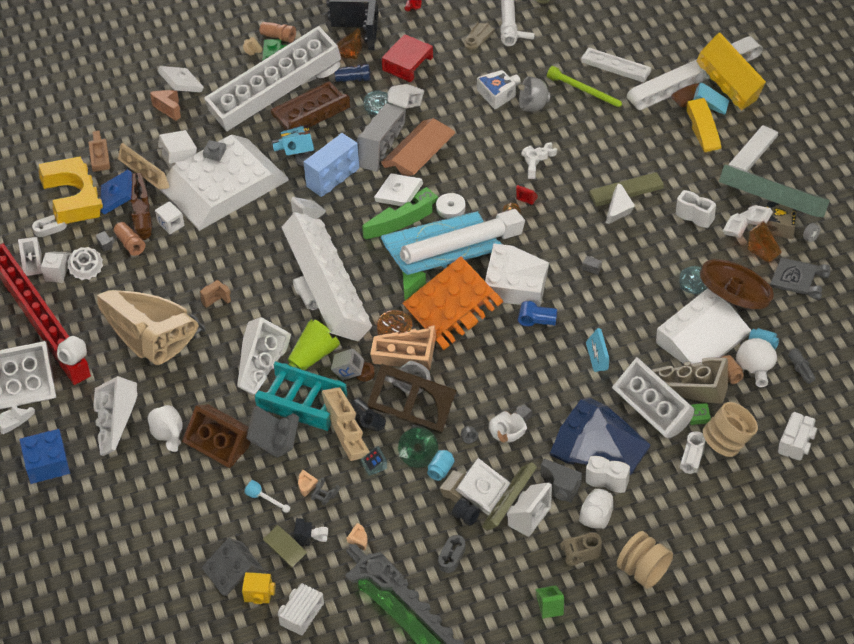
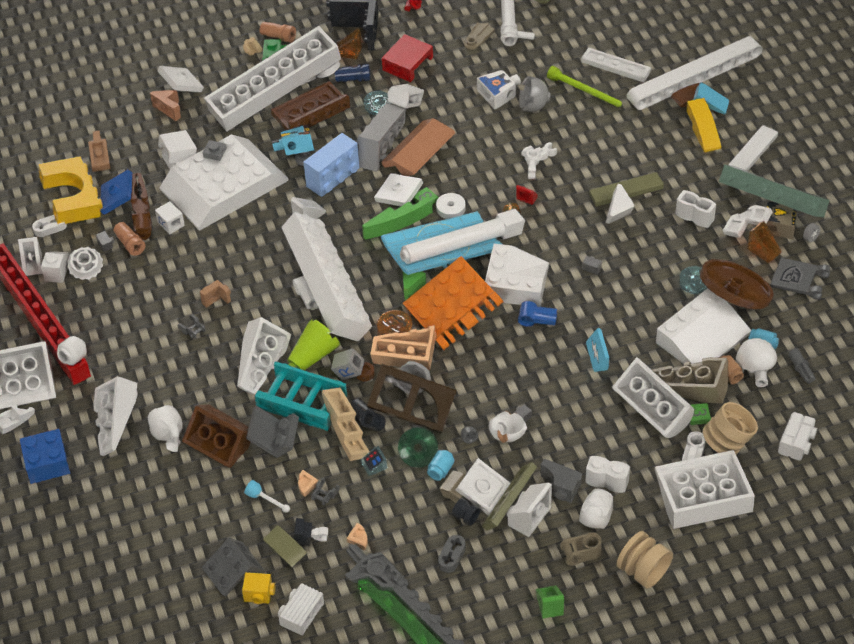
tan panel [97,290,199,365] -> none
tan slope [118,143,169,189] -> none
dark blue wedge [550,398,651,475] -> none
yellow slope [696,33,766,111] -> none
none -> white slope [655,450,755,529]

